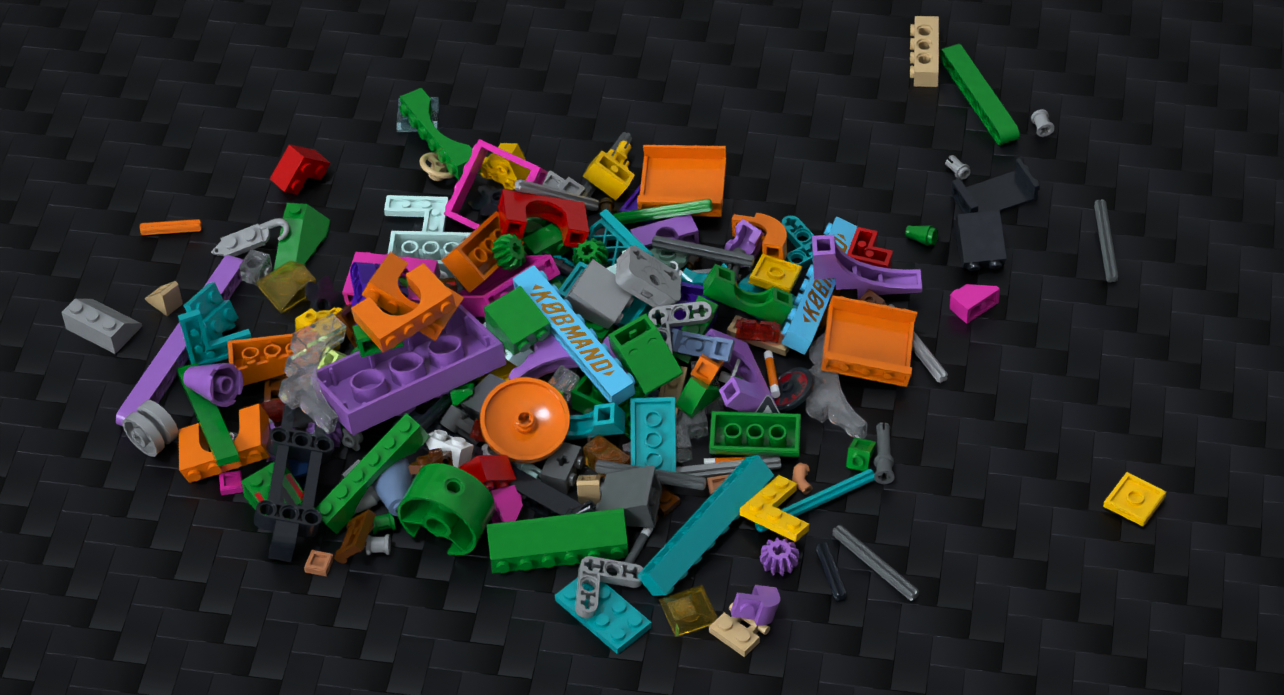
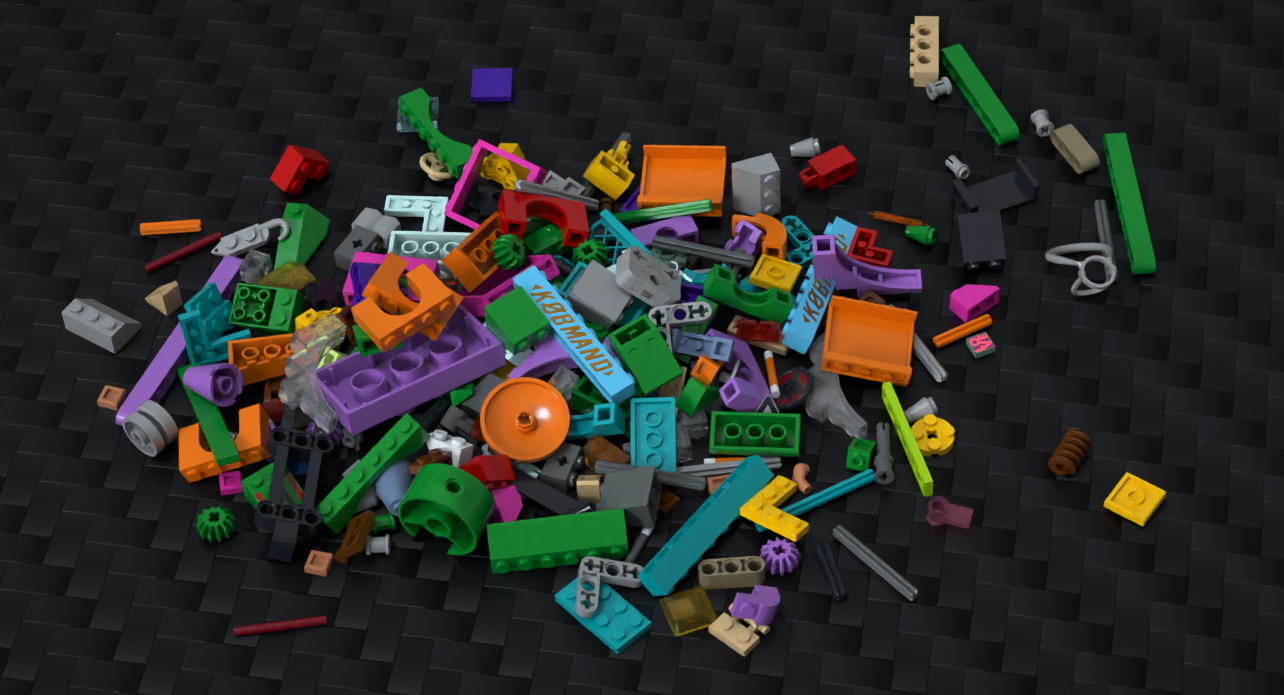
none -> nougat tile [97,385,127,410]
none -> dark red bar [144,231,222,273]
none -> green gear [196,505,236,543]
none -> green slope [228,283,305,335]
none -> dark red bar [234,615,327,636]
none -> dark grey brick [334,225,380,271]
none -> light grey brick [352,208,401,249]
none -> dark purple tile [471,68,513,102]
none -> dark tan beam [698,556,765,590]
none -> light grey slope [732,153,780,216]
none -> light grey cone [790,137,821,157]
none -> red brick [798,144,856,190]
none -> orange piece [868,211,927,226]
none -> lime tile [882,381,933,497]
none -> light grey cone [904,397,938,424]
none -> yellow plate [911,414,955,457]
none -> light grey bush [926,77,952,100]
none -> clear pink piece [927,496,973,529]
none -> orange axle [933,314,992,348]
none -> tile [966,332,996,358]
none -> light grey animal [1045,243,1116,296]
none -> reddish brown piece [1048,428,1093,476]
none -> dark tan beam [1050,124,1100,174]
none -> green beam [1103,132,1156,275]

